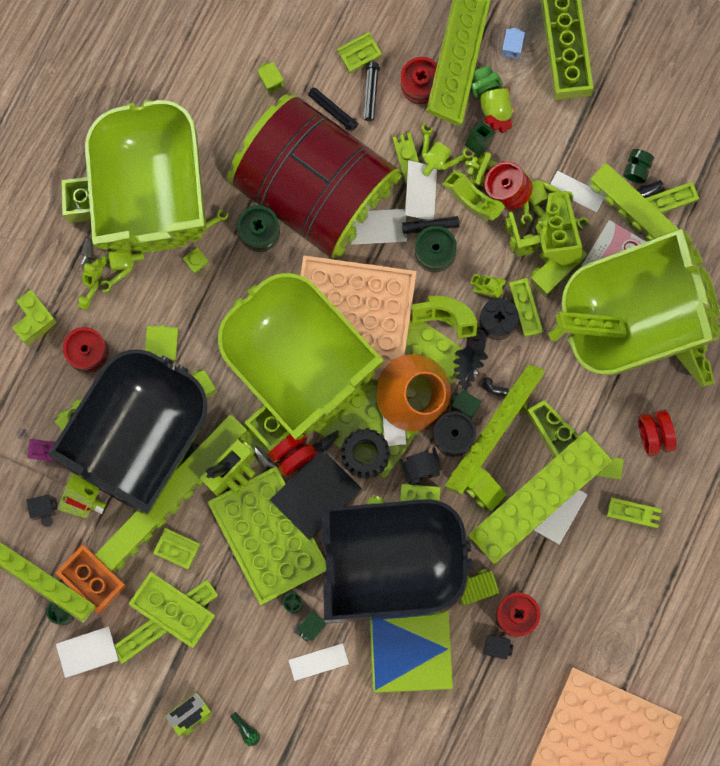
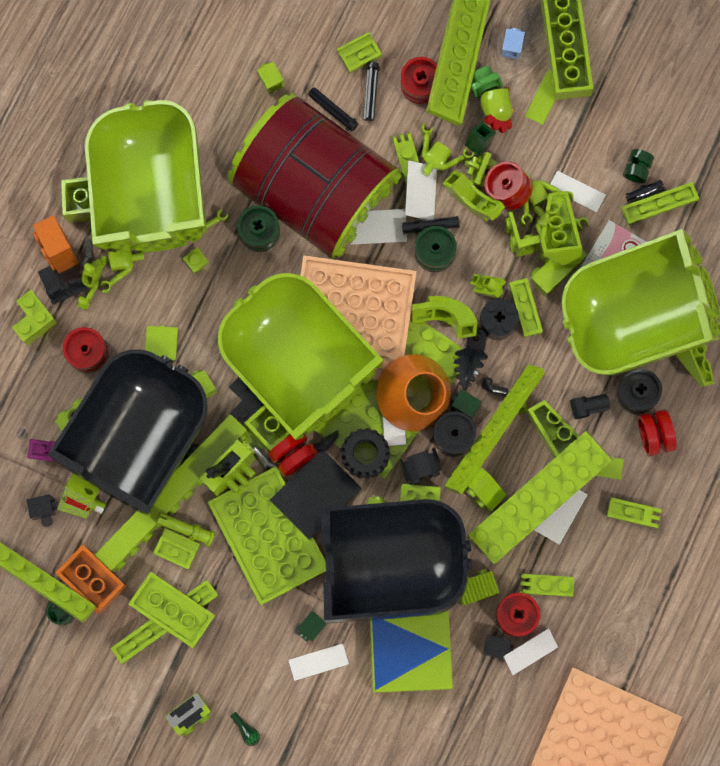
white sticker [56,626,118,678] -> none
dark green wheel [283,593,303,613] -> none
lime piece [548,312,627,342] -> none
lime brick [588,163,679,241] -> none
none -> orange brick [33,215,80,273]
none -> black hinge [38,265,87,305]
none -> lime pin [155,512,215,547]
none -> black plate [229,377,262,426]
none -> white sticker [504,629,558,675]
none -> lime hinge [520,574,574,597]
none -> lime sticker [525,70,555,125]
none -> black piece [569,393,610,420]
none -> black wheel [616,368,662,415]

